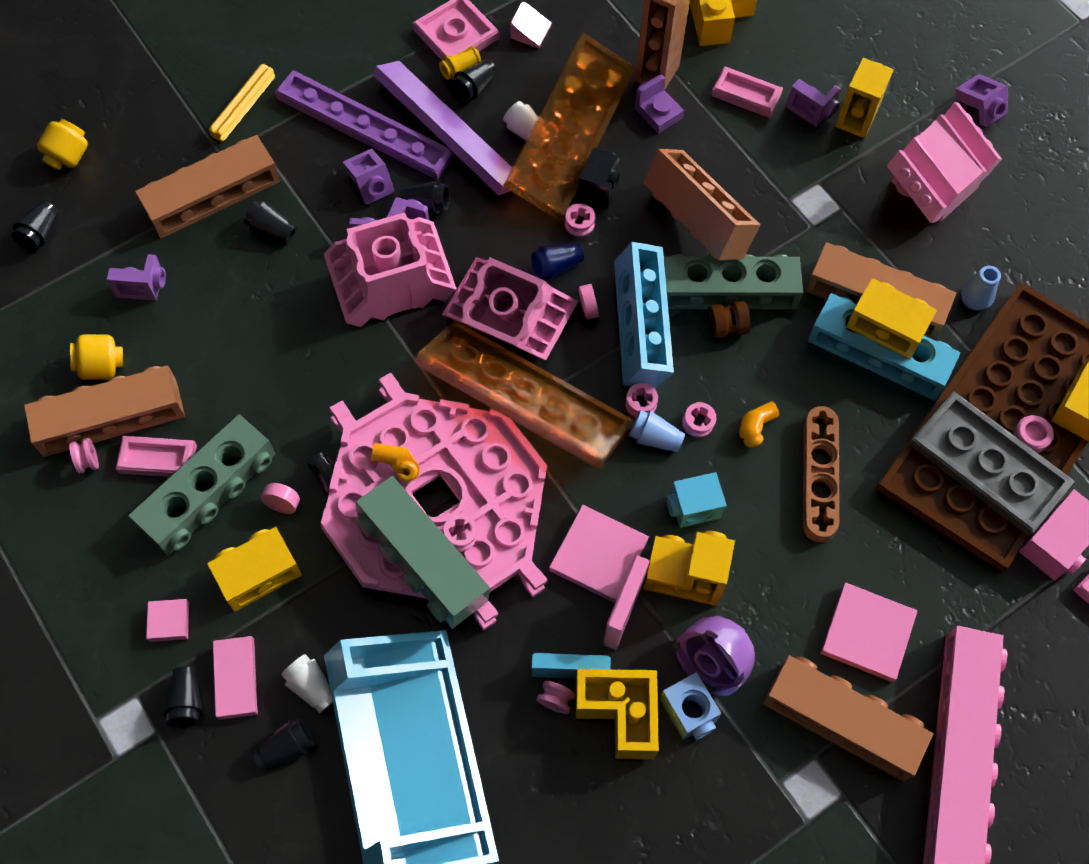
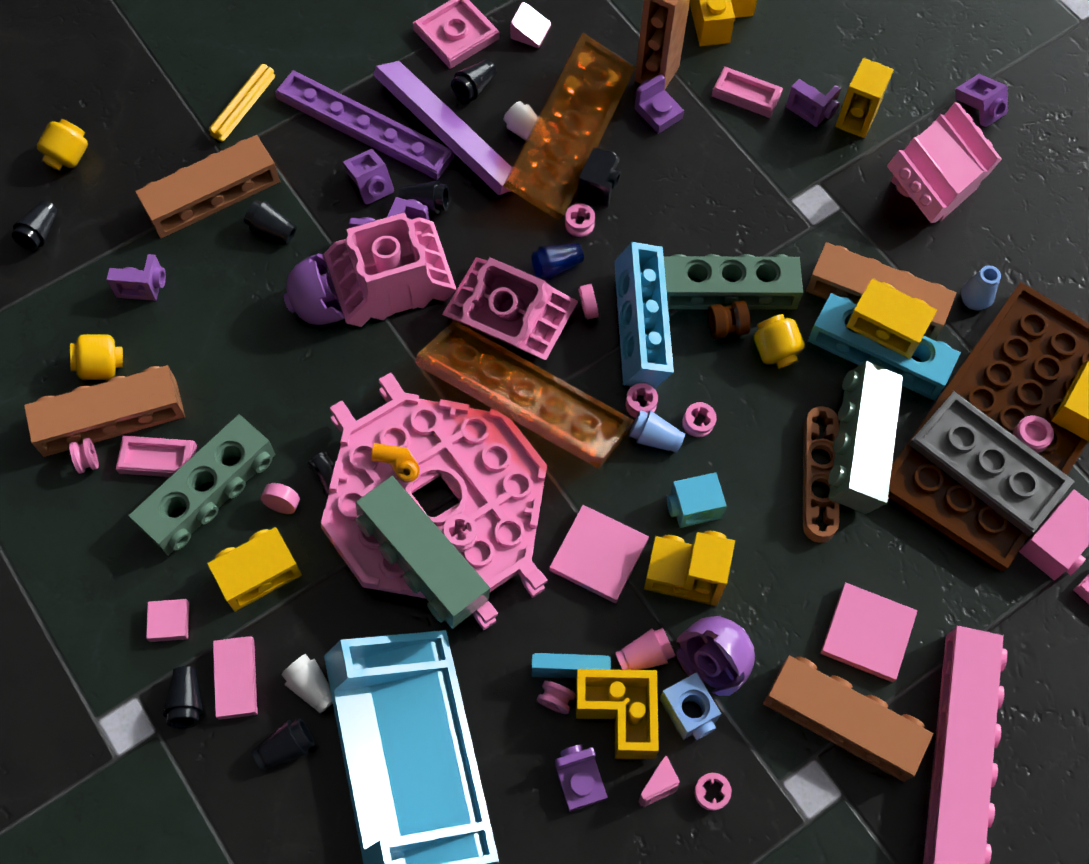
yellow pin [439,45,482,80] -> none
bright pink tile [603,555,650,650] -> none
nougat brick [643,149,761,261] -> none
light orange arm [739,401,779,448] -> none
none -> medium lavender cylinder [283,253,345,325]
none -> medium lavender bracket [554,745,608,812]
none -> bright pink cone [615,628,675,670]
none -> bright pink slope [638,756,680,807]
none -> bright pink bush [694,772,732,811]
none -> yellow head [753,314,805,369]
none -> brick [828,361,903,514]

